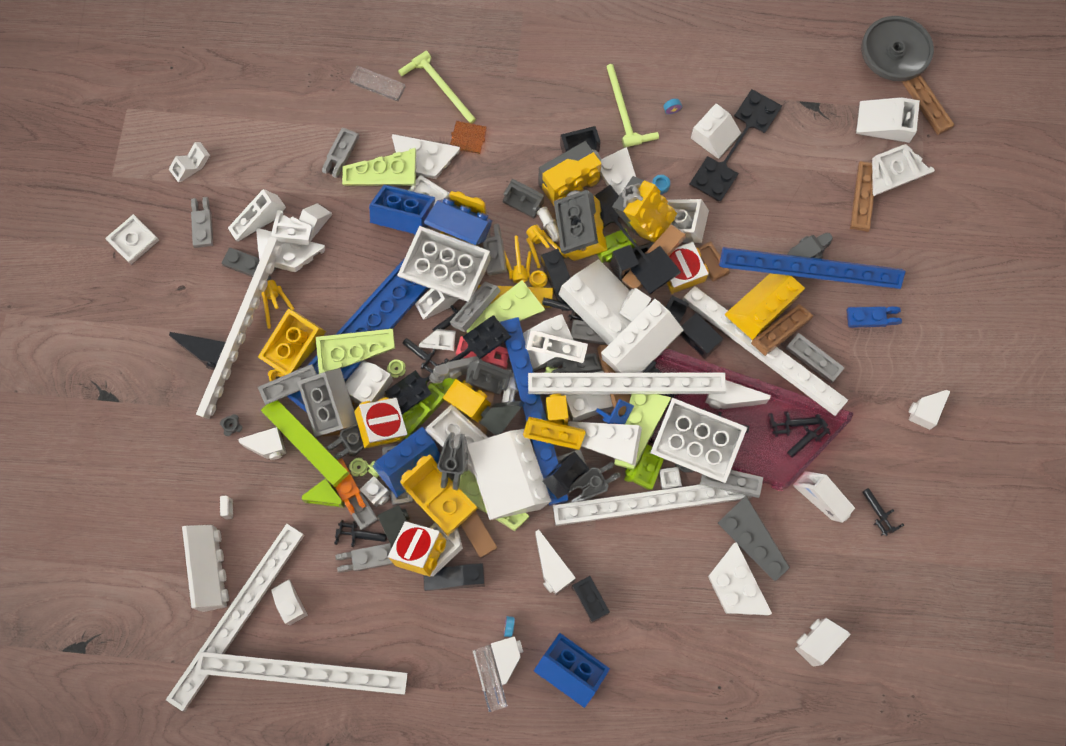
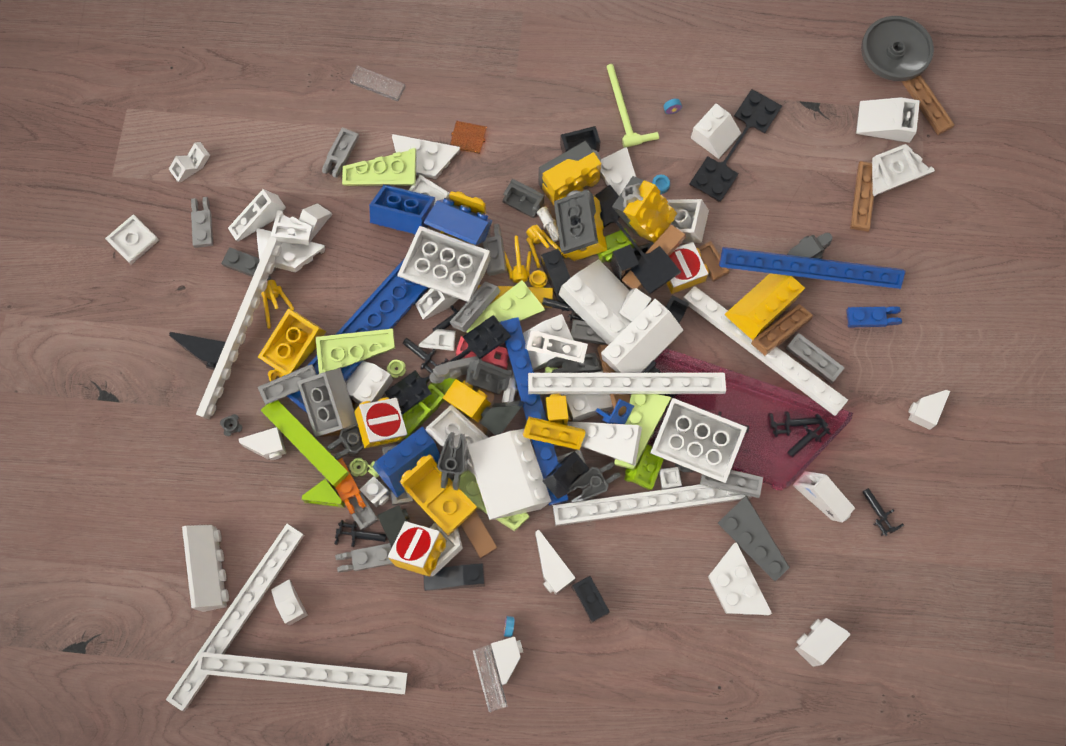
white tile [220,496,233,519] -> none
yellowish green bar [398,51,476,124] -> none
blue slope [534,633,610,708] -> none
black panel [680,313,723,359] -> none
white slope [705,380,771,409] -> none

